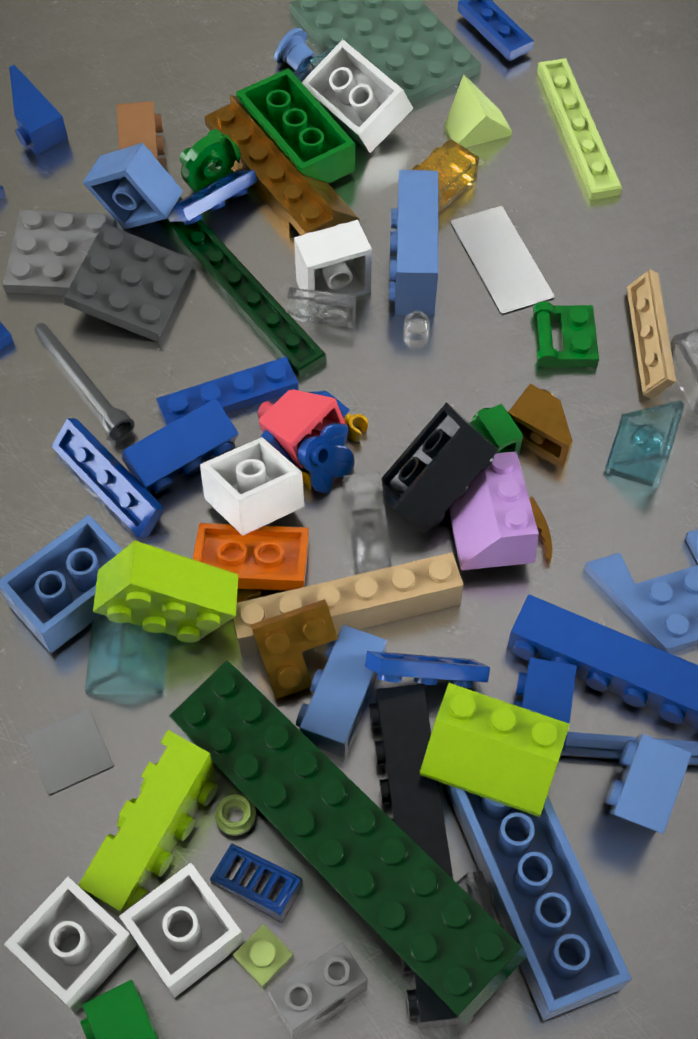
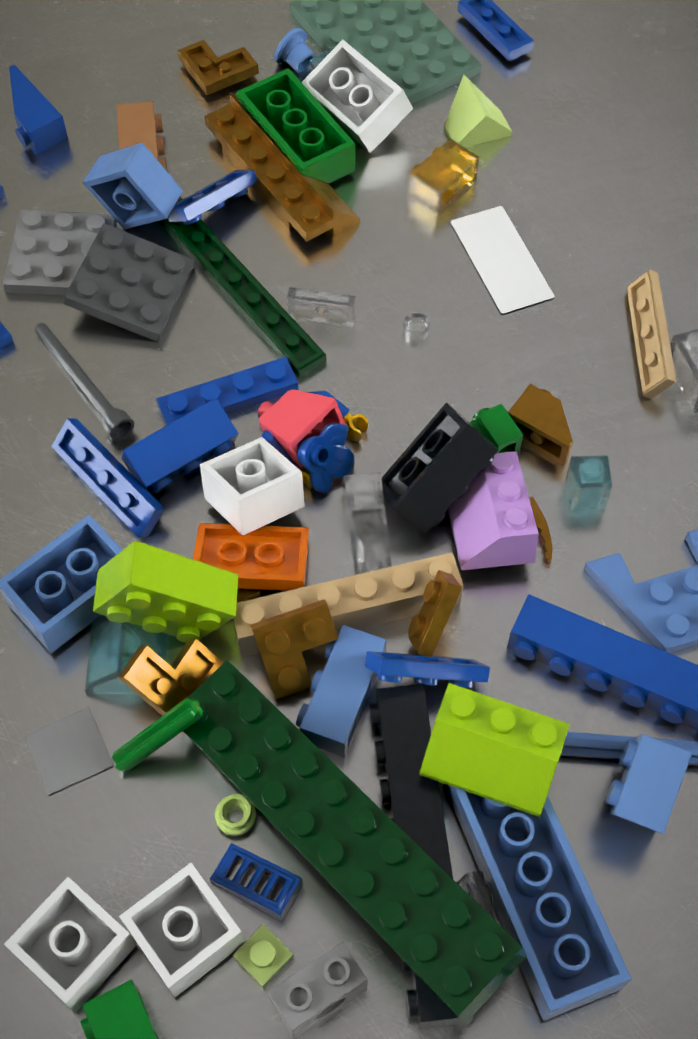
lime wedge [78,730,218,918] -> none
green plate [179,129,241,192] -> none
white brick [294,220,372,310] -> none
medium blue brick [389,170,438,316] -> none
blue brick [514,657,577,751] -> none
green plate [533,301,599,368] -> none
yellowish green tile [537,58,622,200] -> none
clear light blue slope [605,400,685,488] -> none
none -> green axle [112,698,203,771]
none -> pearl gold plate [117,639,223,716]
none -> pearl gold plate [178,40,259,95]
none -> pearl gold plate [408,570,462,657]
none -> clear light blue brick [565,456,612,510]

